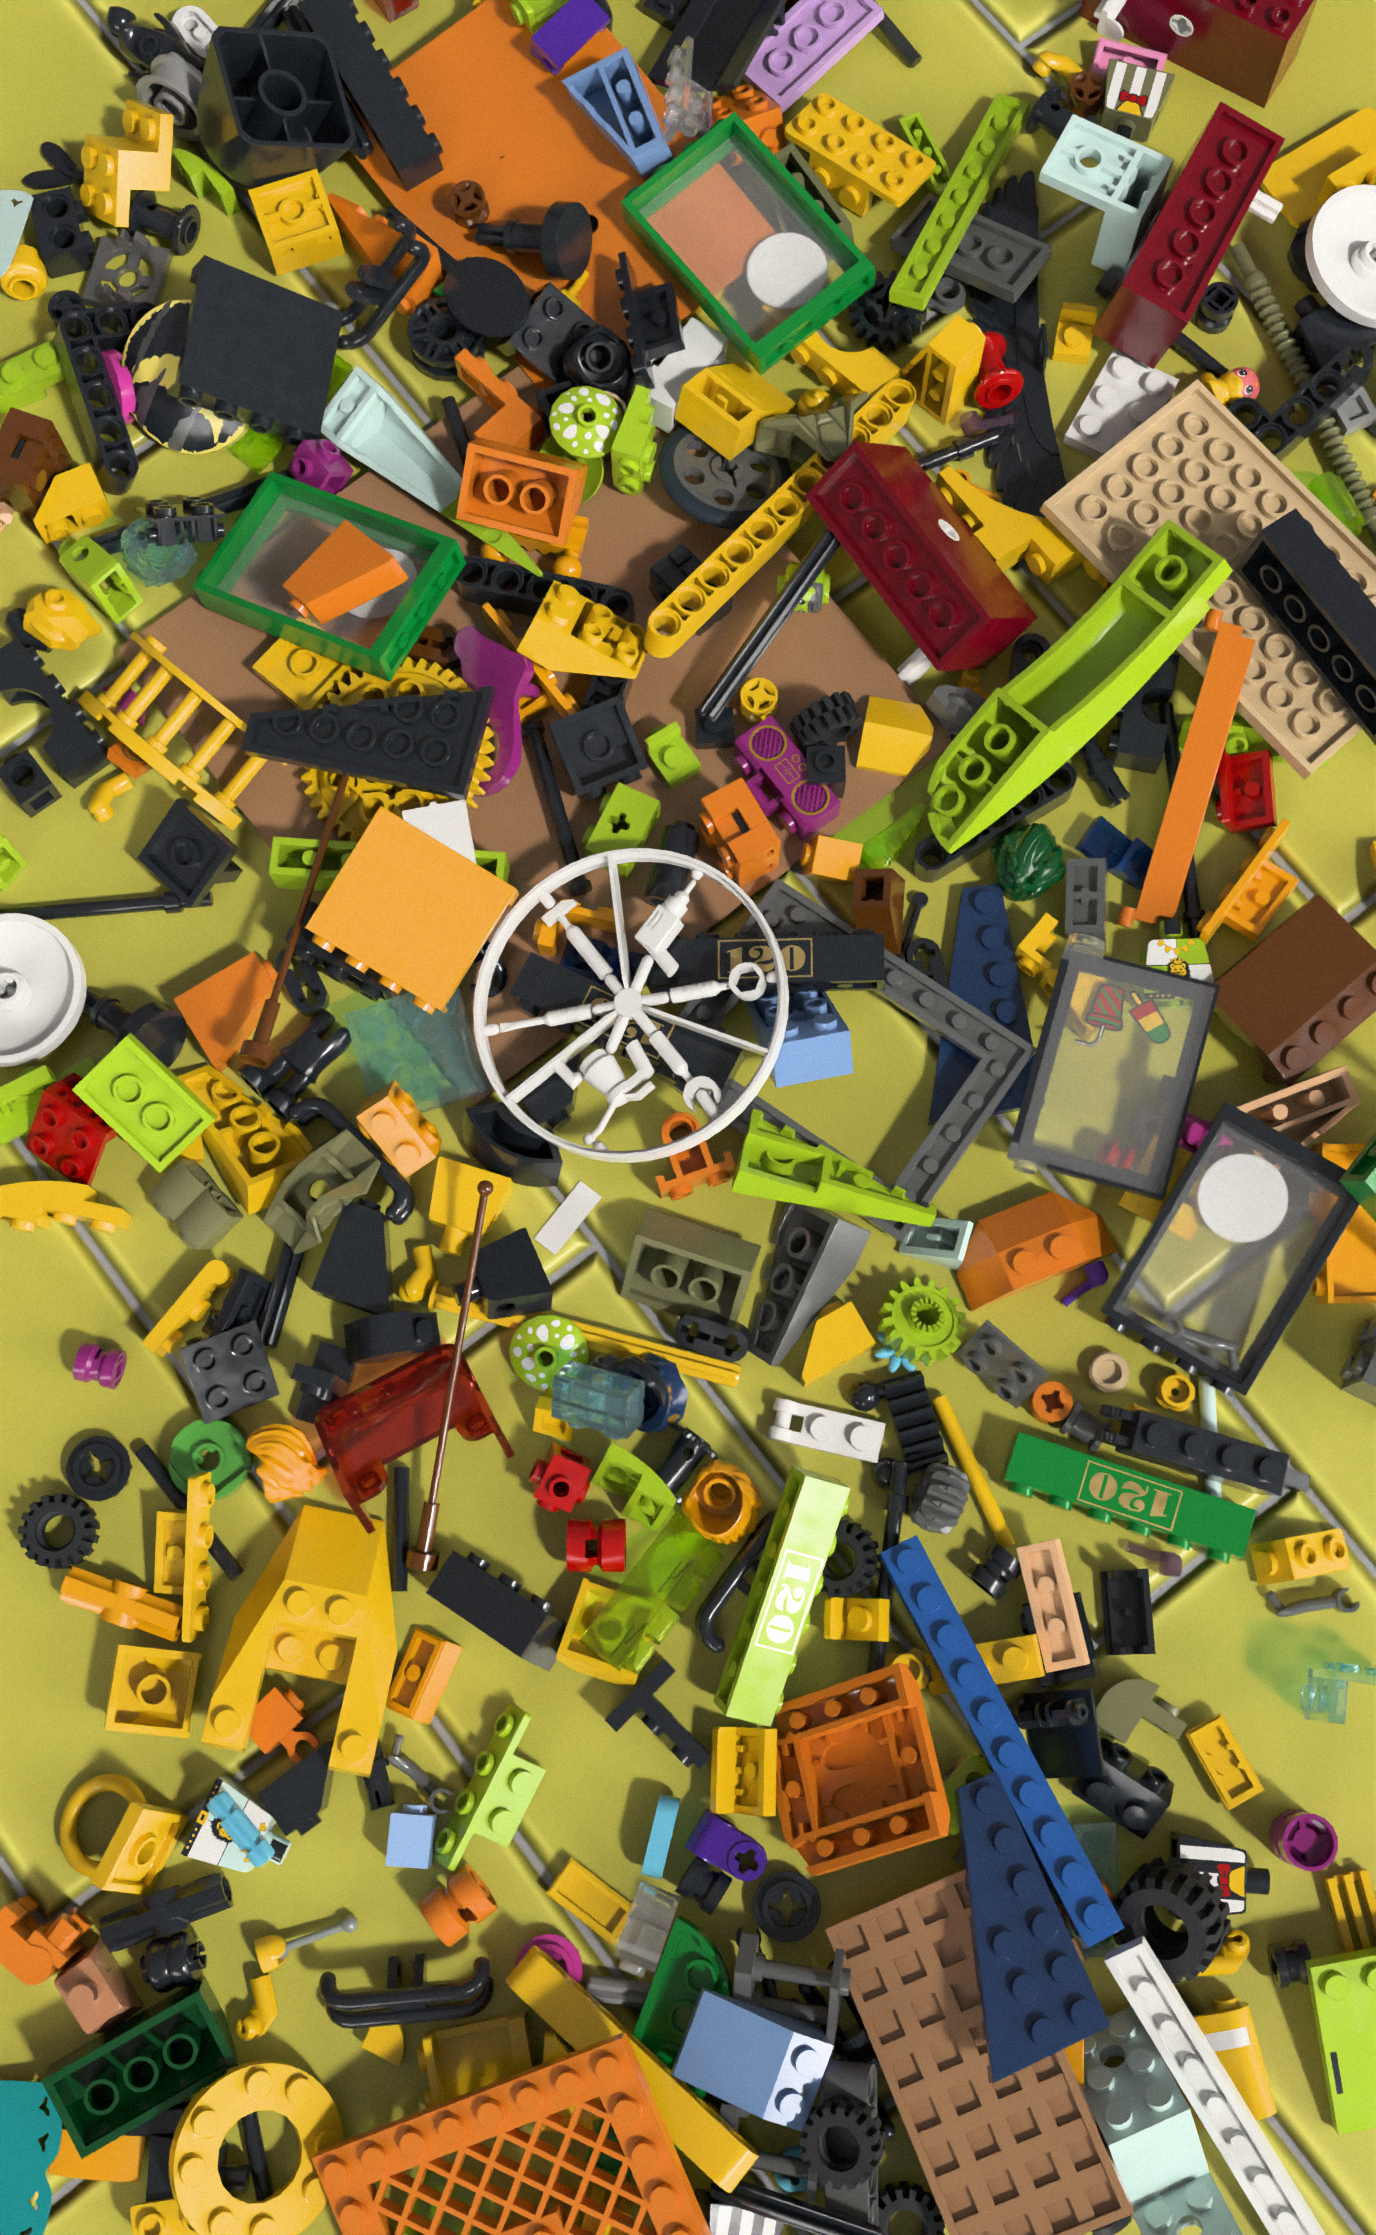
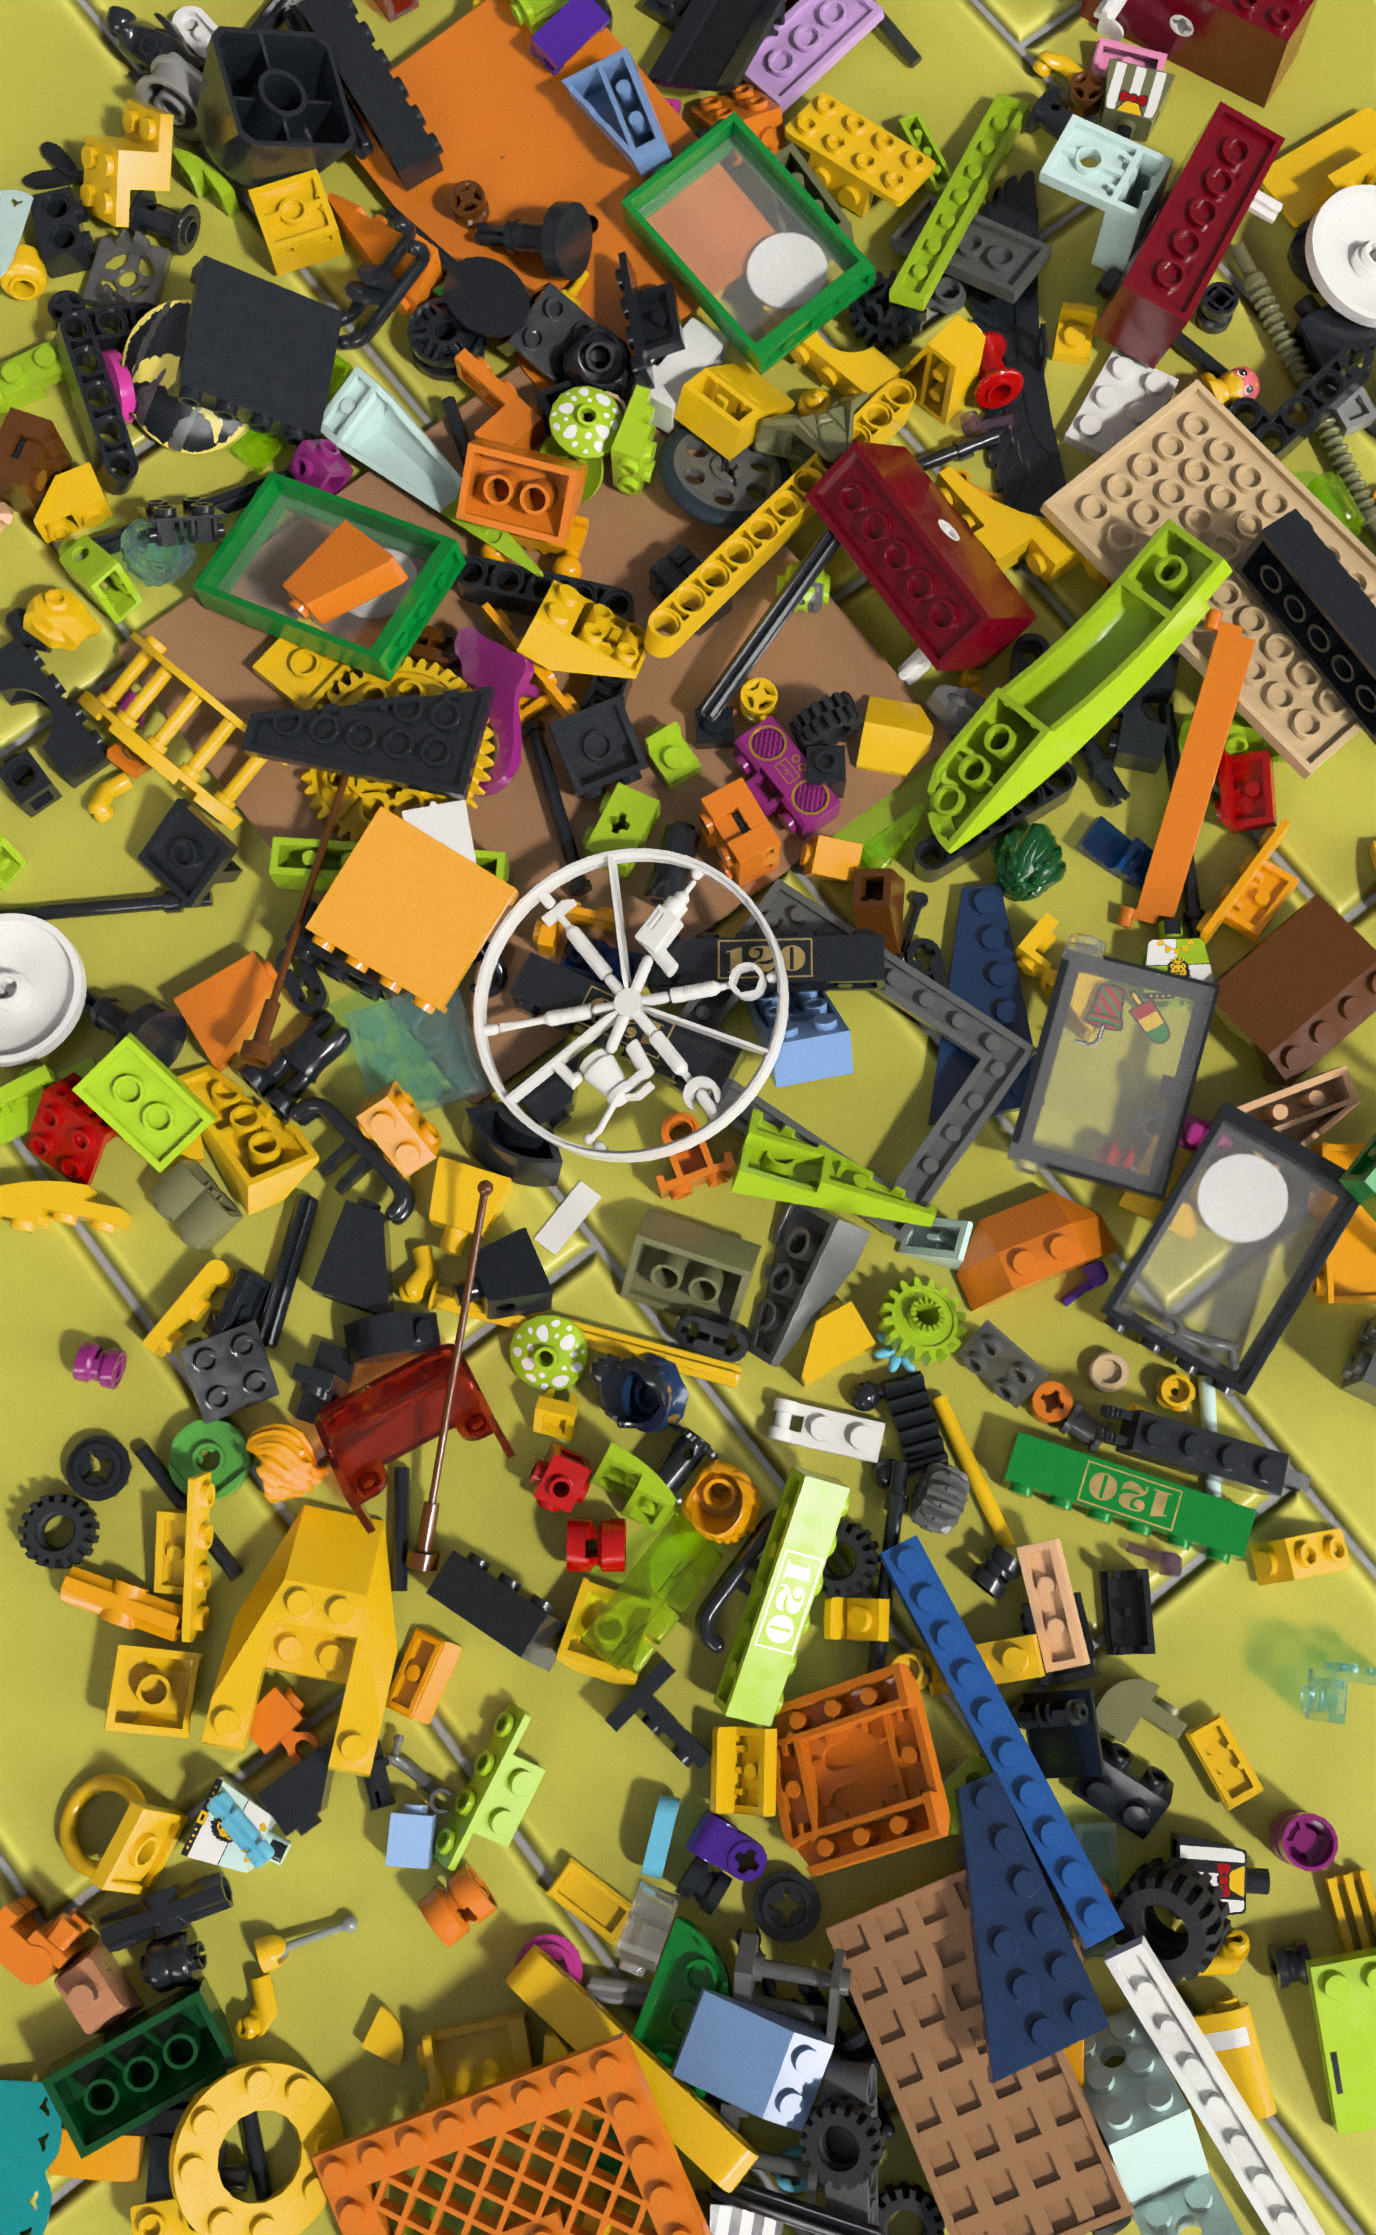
olive piece [263,1129,381,1254] -> none
black piece [319,1953,494,2029] -> none
clear light blue brick [551,1360,645,1440] -> none
clear bracket [662,36,713,142] -> none
dark grey hinge [1065,858,1108,945] -> none
dark grey piece [1265,1588,1360,1617] -> none

